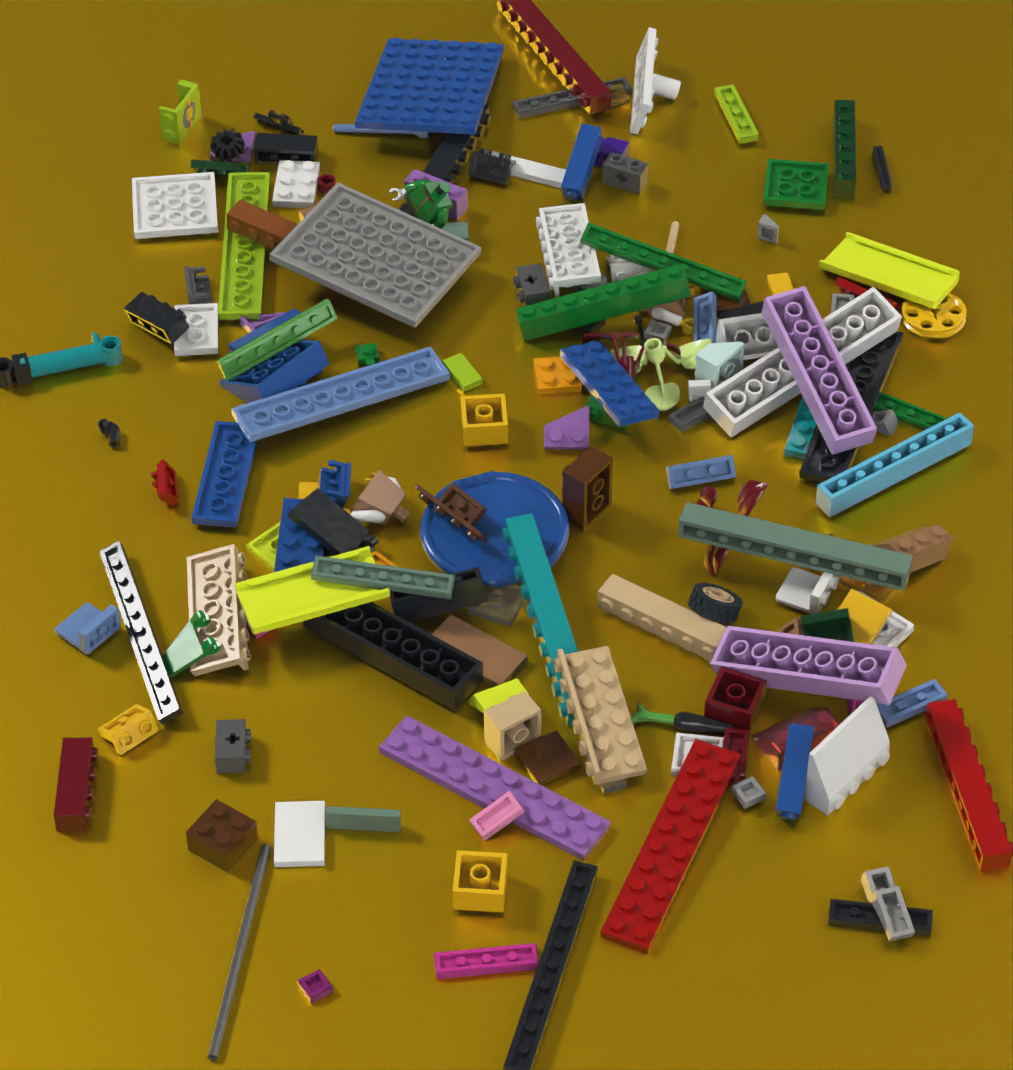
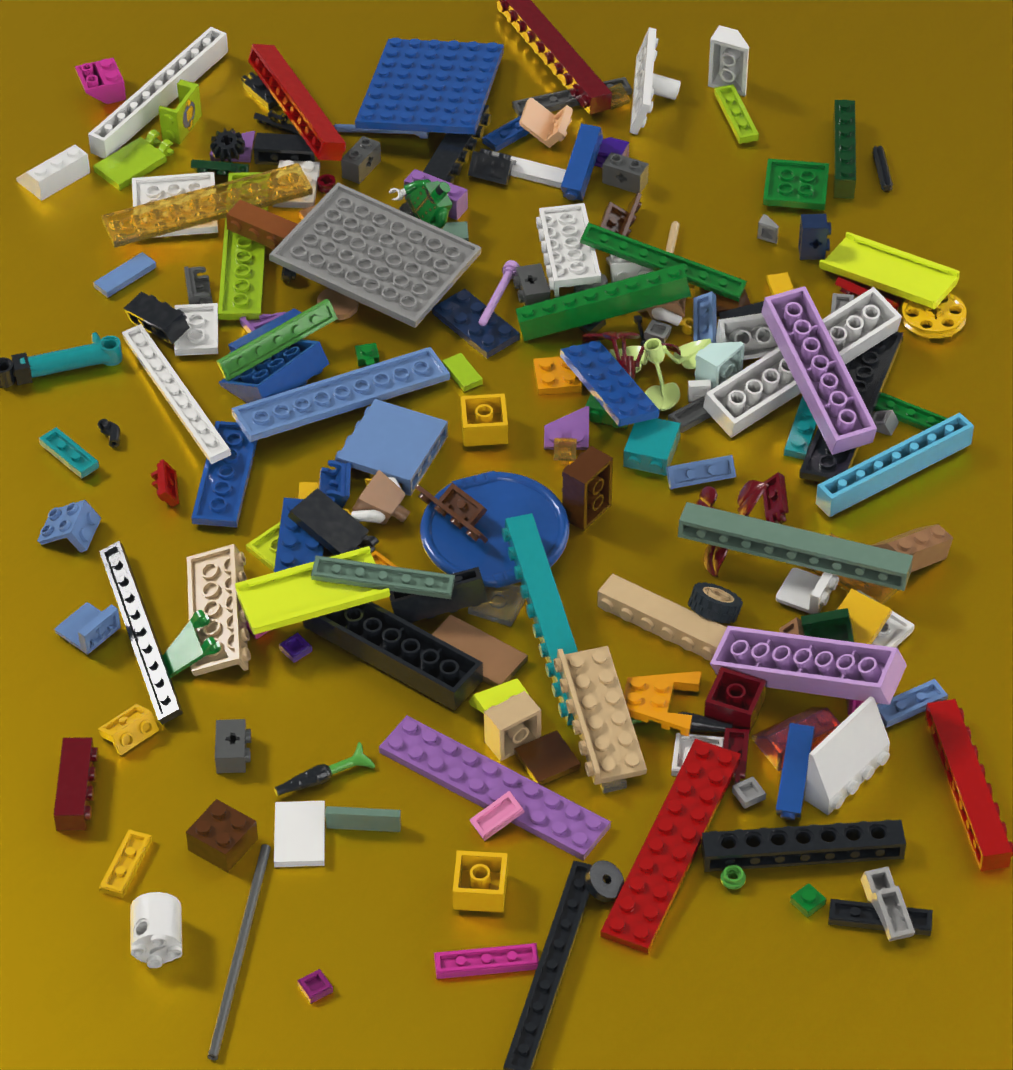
none -> white slope [16,145,90,201]
none -> medium blue bracket [37,500,101,553]
none -> teal plate [39,427,99,479]
none -> dark pink slope [75,58,126,104]
none -> white brick [88,27,228,159]
none -> lime tile [93,129,174,191]
none -> medium blue tile [93,252,156,298]
none -> yellow tile [99,829,152,899]
none -> clear yellow plate [101,163,313,248]
none -> white plate [122,324,231,464]
none -> white cylinder [130,892,182,968]
none -> black hinge [241,72,279,110]
none -> red brick [248,44,346,161]
none -> black piece [274,742,375,796]
none -> dark purple tile [279,632,312,663]
none -> black plate [281,267,296,283]
none -> medium nougat tile [317,288,359,320]
none -> medium blue panel [335,399,448,496]
none -> dark grey brick [341,136,381,184]
none -> dark blue plate [432,289,520,359]
none -> lavender piece [479,260,520,326]
none -> blue tile [482,116,529,152]
none -> light nougat bracket [519,98,573,148]
none -> clear yellow tile [554,438,577,466]
none -> black piece [585,860,624,902]
none -> reddish brown bracket [599,192,642,256]
none -> teal brick [623,418,681,476]
none -> light orange wing [623,671,702,736]
none -> black brick [701,820,906,872]
none -> white slope [708,25,749,97]
none -> bright green plate [720,865,746,889]
none -> dark red hinge [763,472,789,524]
none -> green plate [790,883,826,918]
none -> dark blue brick [798,214,831,260]

